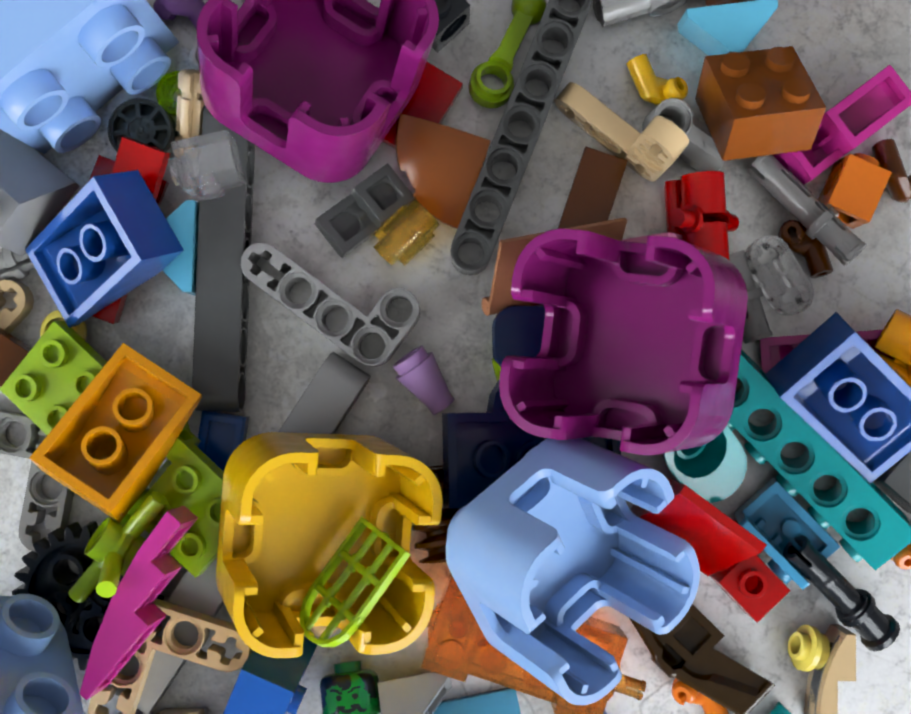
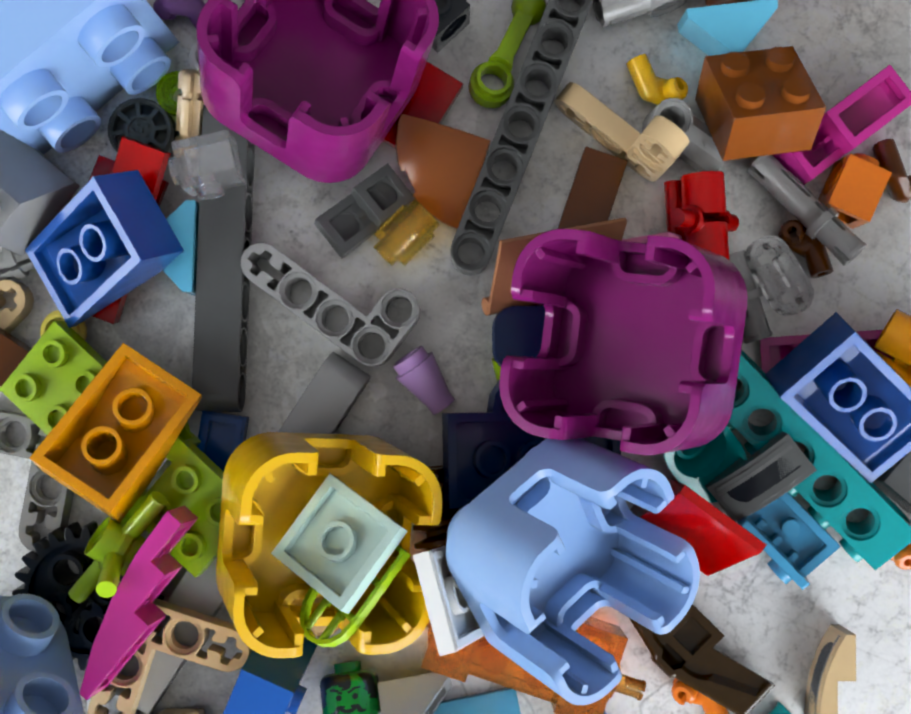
red brick [709,555,790,623] -> none
black pin [783,535,900,652] -> none
light yellow plate [788,625,830,672] -> none
none -> light aqua plate [271,473,408,614]
none -> white tile [413,546,484,656]
none -> dark grey slope [705,431,817,522]

